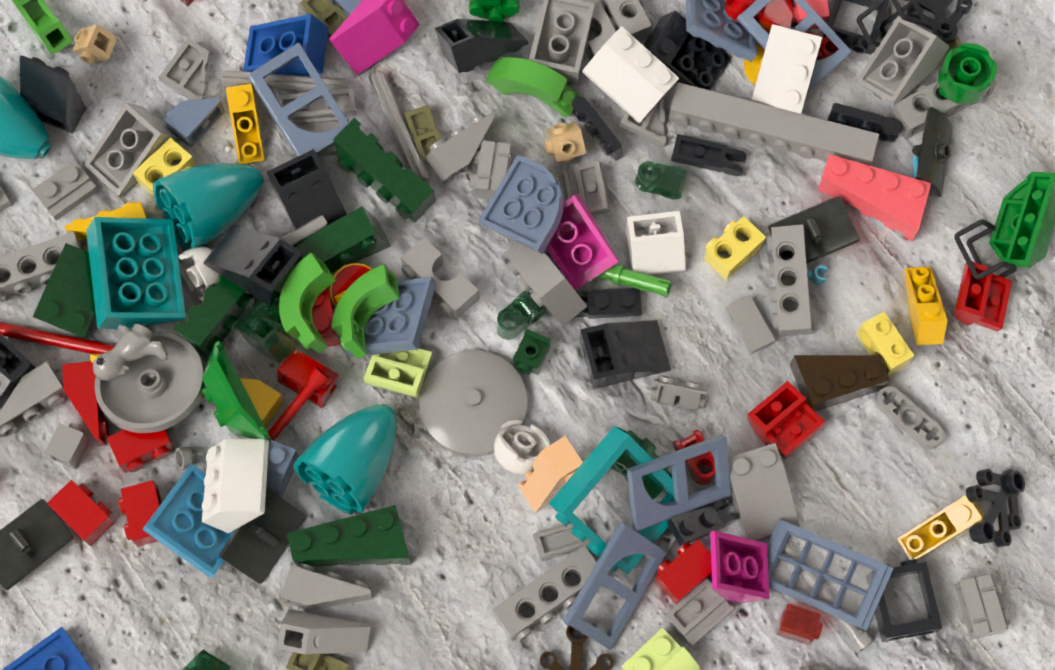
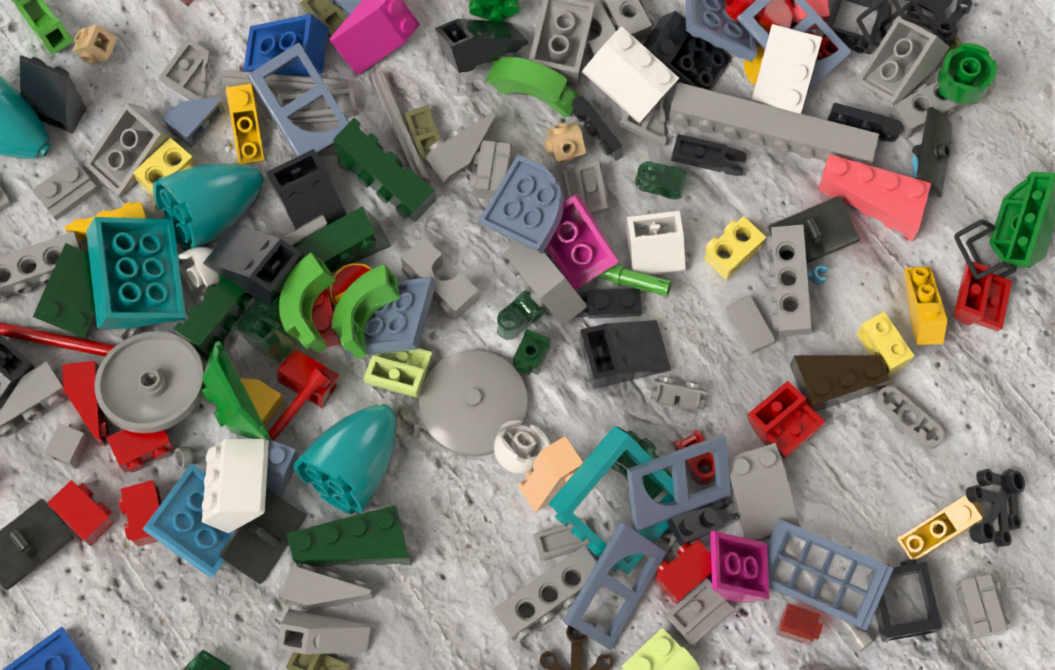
light grey animal [90,324,168,381] -> none

